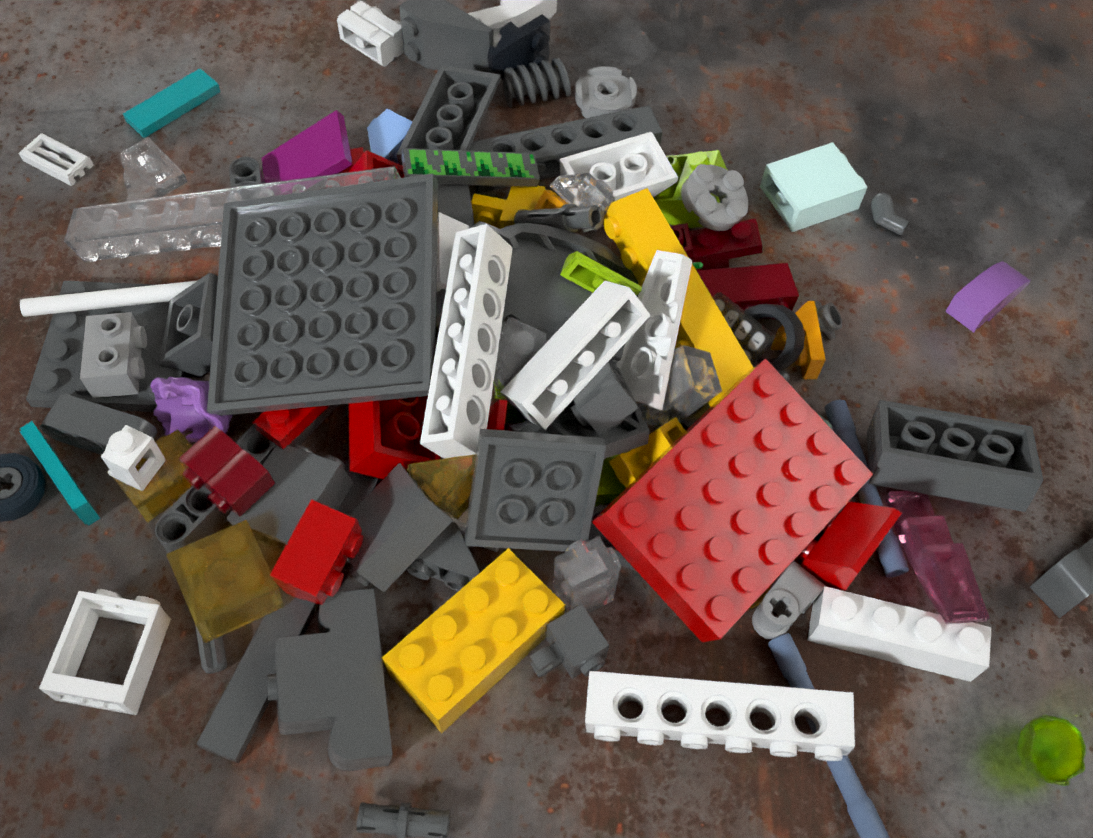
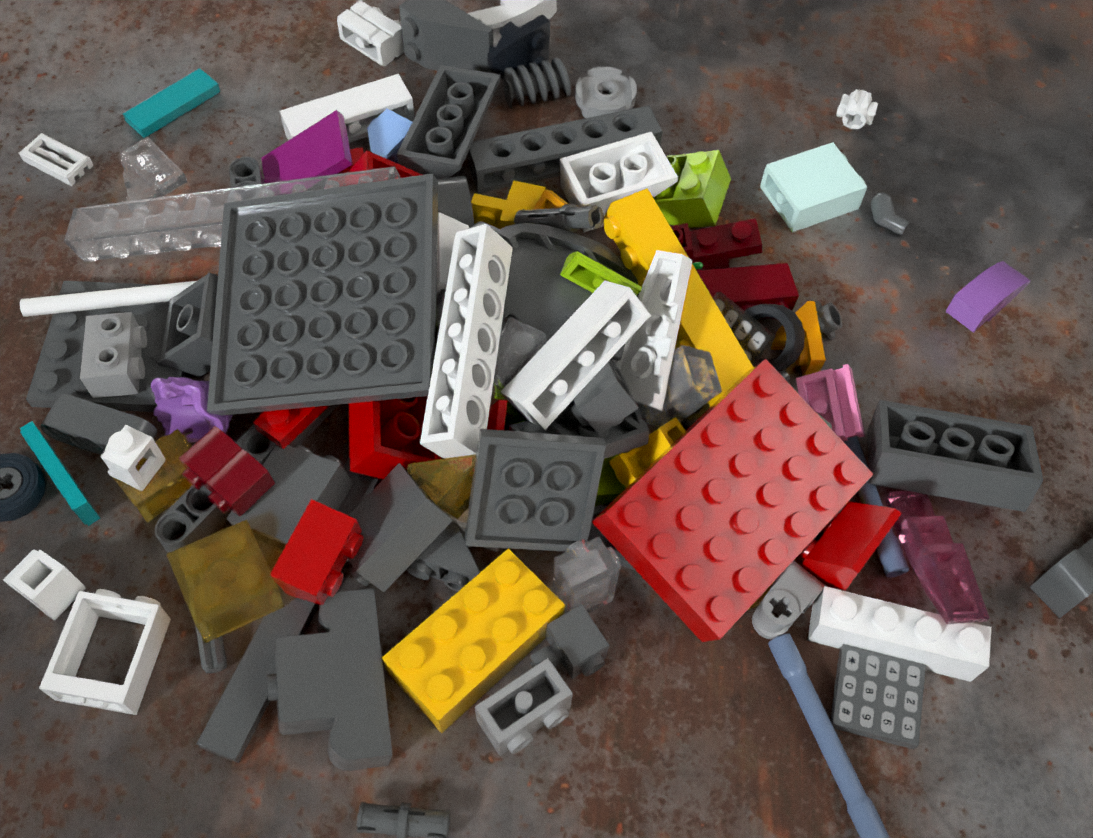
tile [401,148,540,187] -> none
clear wing [550,173,616,232] -> none
white brick [585,671,855,761] -> none
light grey plate [681,164,749,231] -> none
clear neon green hair [1016,715,1086,786] -> none
none -> white brick [3,549,86,620]
none -> white brick [279,74,415,143]
none -> light grey brick [475,658,573,756]
none -> bright pink plate [796,364,865,442]
none -> tile [830,644,926,749]
none -> white gear [836,89,878,129]

